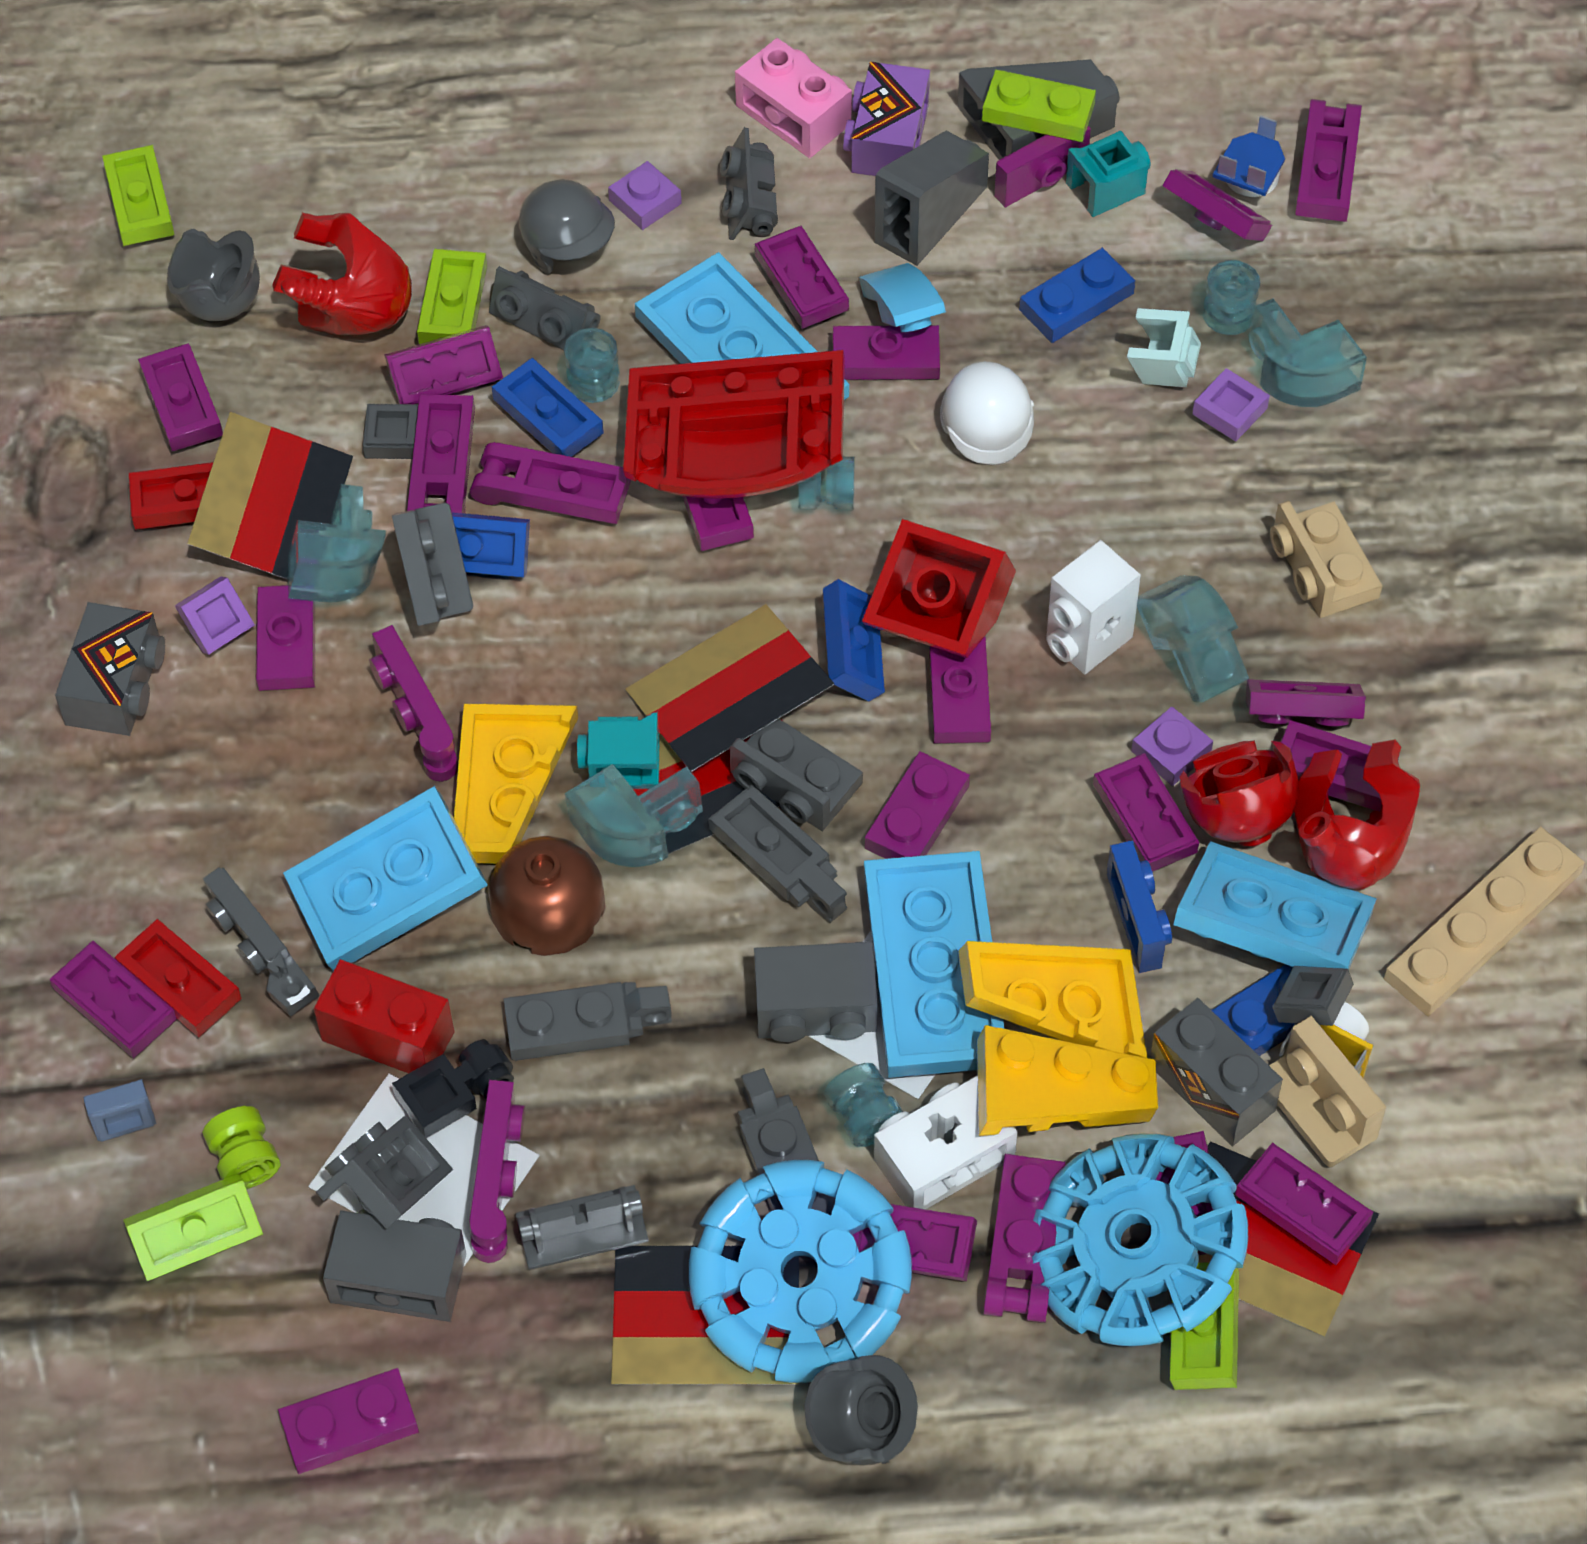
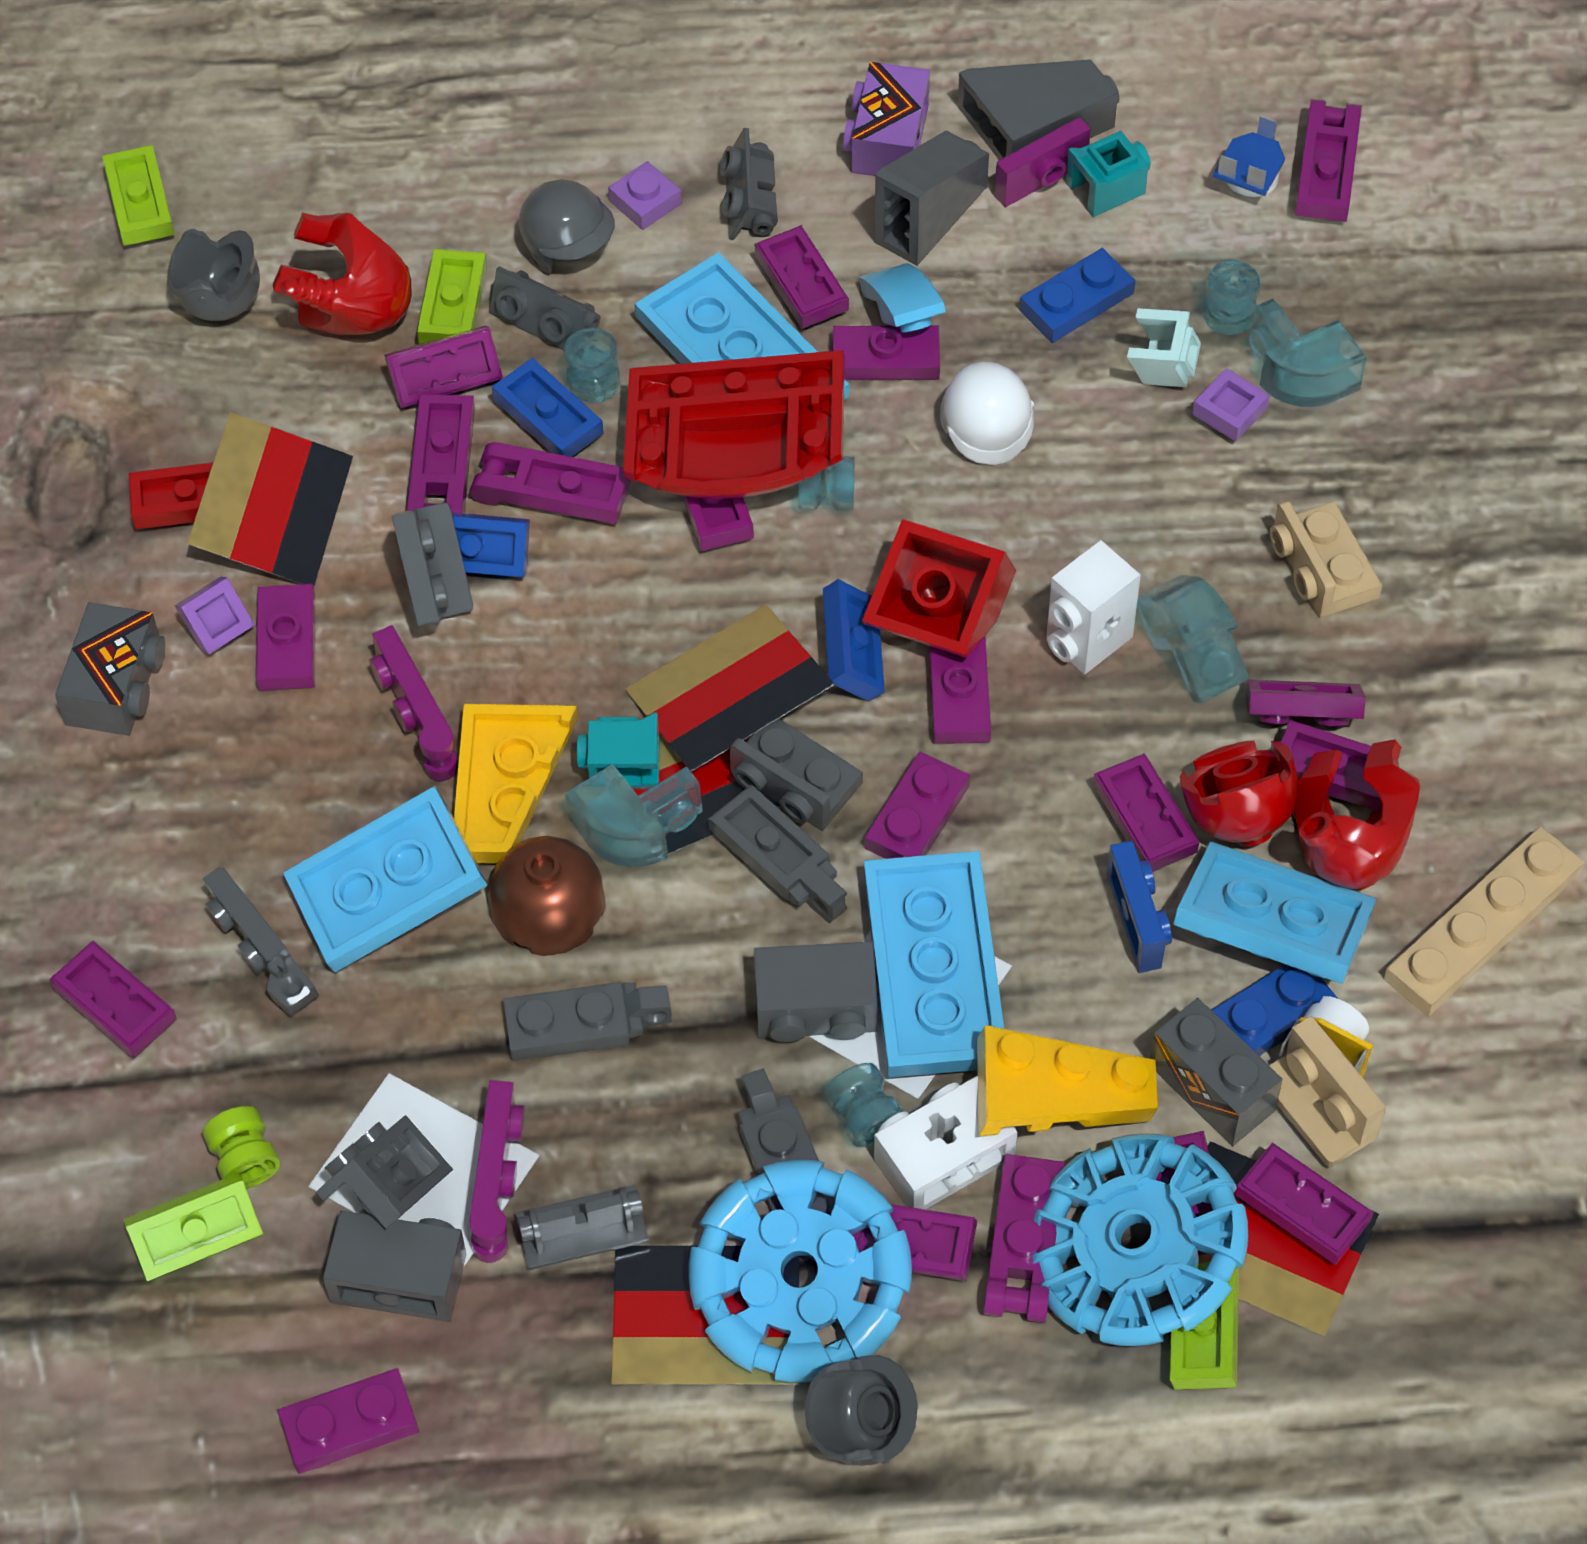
sand blue tile [83,1079,157,1142] -> none
red plate [114,919,242,1038] -> none
magenta plate [138,343,223,452] -> none
clear light blue brick [288,484,386,602] -> none
red brick [314,959,455,1074] -> none
dark grey tile [363,404,419,459] -> none
black plate [392,1039,514,1138] -> none
bright pink brick [735,38,852,159] -> none
yellow wing [958,941,1147,1058] -> none
lime plate [982,69,1096,142] -> none
medium lavender plate [1131,707,1213,786] -> none
magenta plate [1162,169,1273,241] -> none
dark grey tile [1272,966,1354,1026] -> none

